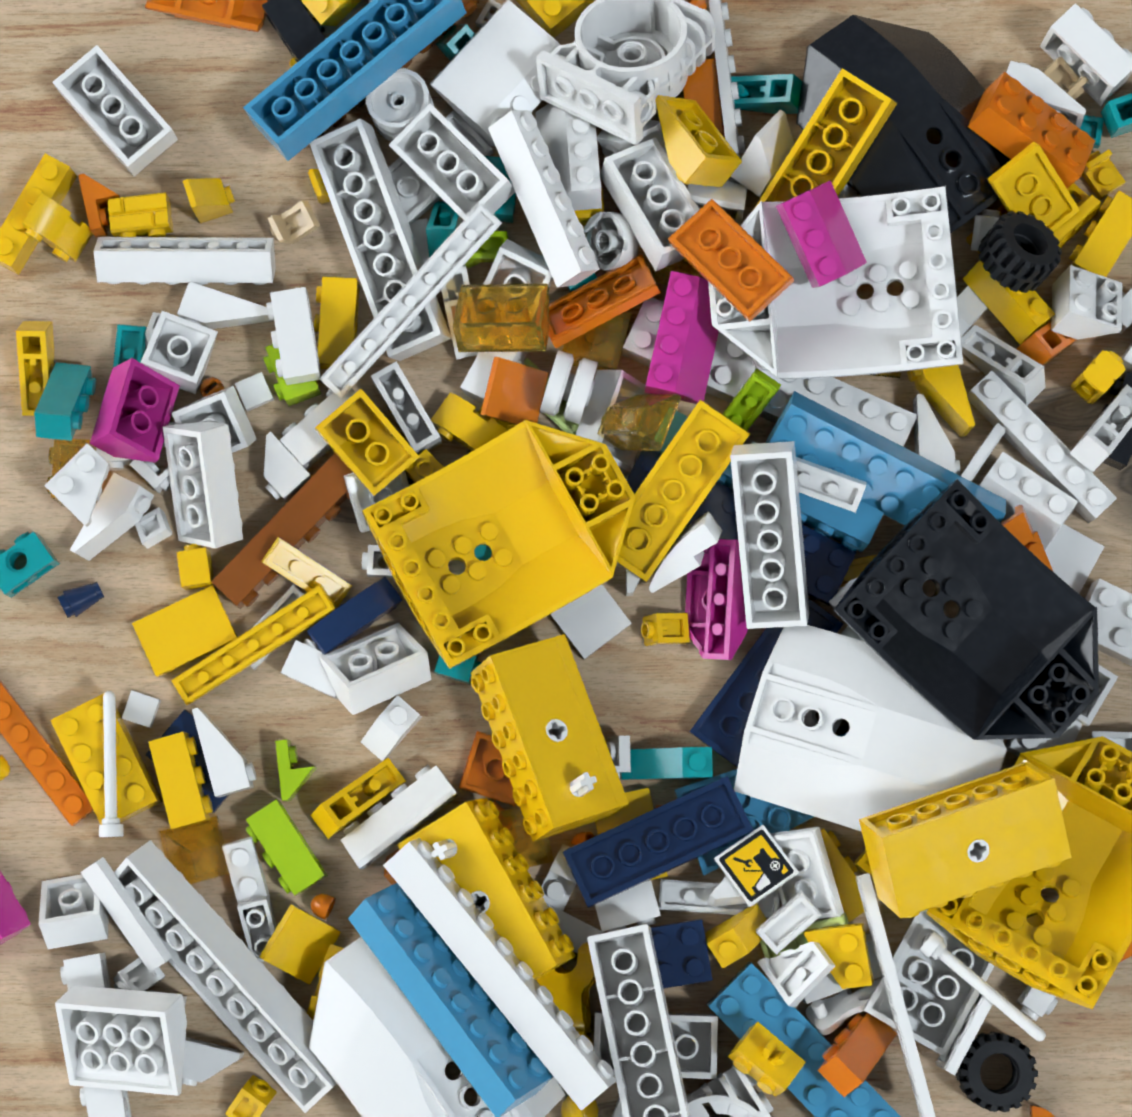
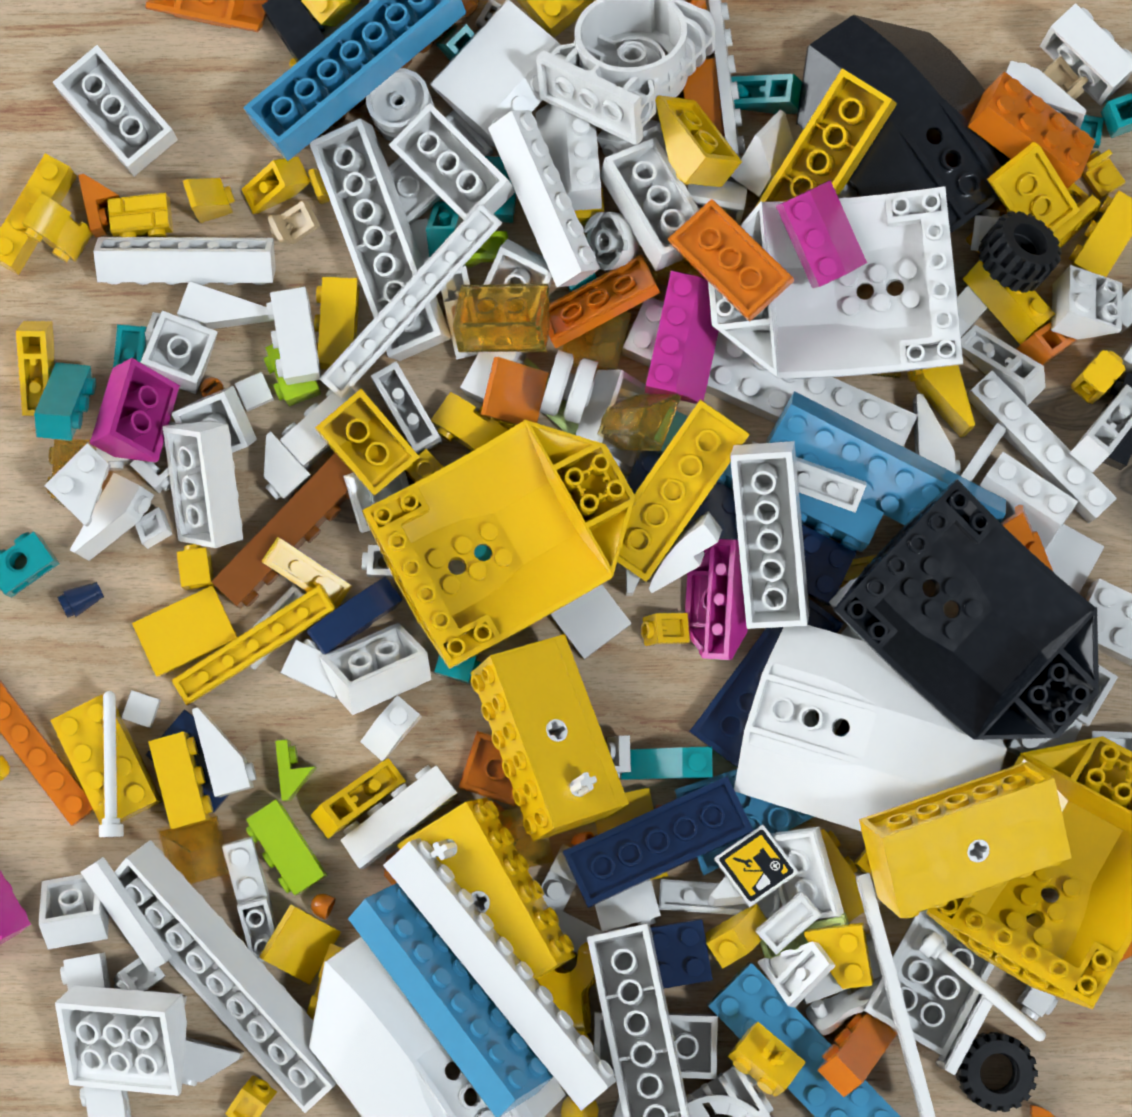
lime tile [722,368,781,431] -> none
none -> yellow slope [241,157,311,215]

